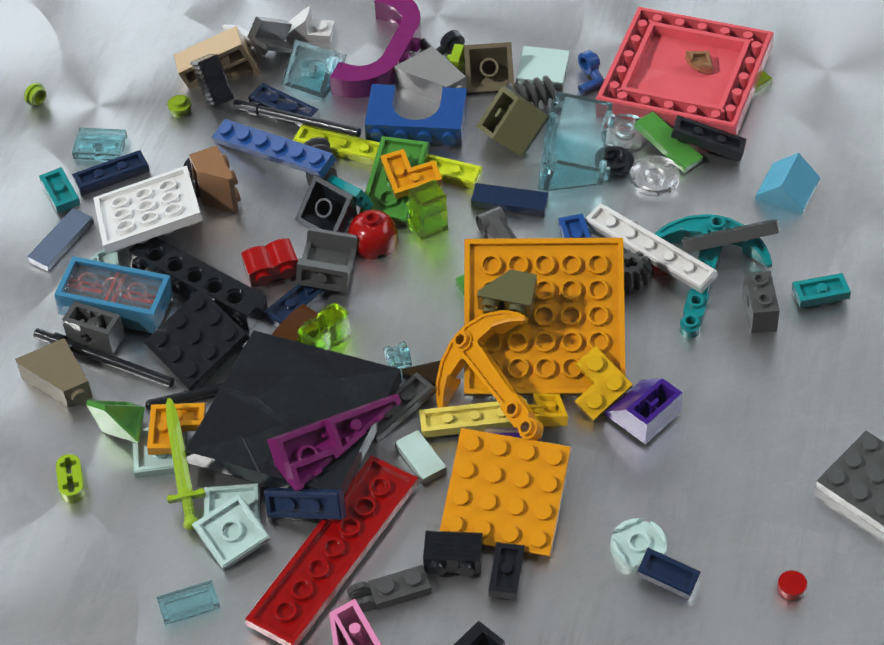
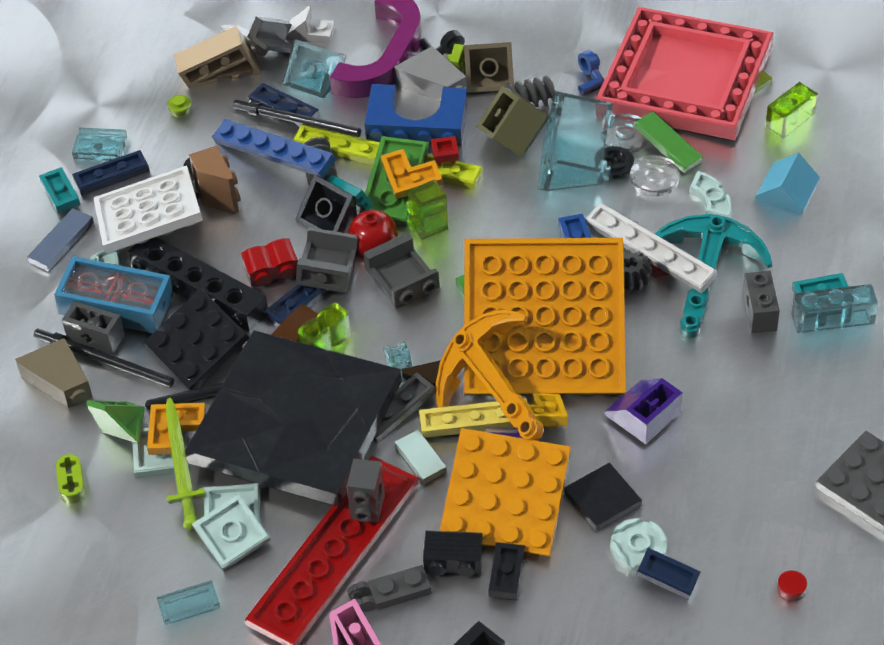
lime plate [24,82,47,106] -> none
black brick [190,53,234,106] -> none
dark blue tile [264,488,346,520] -> none
magenta wedge [267,394,401,491] -> none
dark blue tile [471,183,549,216] -> none
dark grey piece [475,206,516,239] -> none
olive slope [477,270,537,319] -> none
light aqua tile [516,46,570,89] -> none
yellow plate [574,346,633,422] -> none
black plate [671,115,746,161] -> none
dark grey beam [681,219,780,252] -> none
medium nougat tile [685,51,713,74] -> none
none -> dark grey brick [347,458,385,522]
none -> dark grey panel [364,232,440,309]
none -> red tile [431,136,459,166]
none -> black tile [564,462,642,531]
none -> light aqua tile [689,171,732,218]
none -> clear neon green brick [765,82,818,139]
none -> clear light blue brick [791,284,878,333]

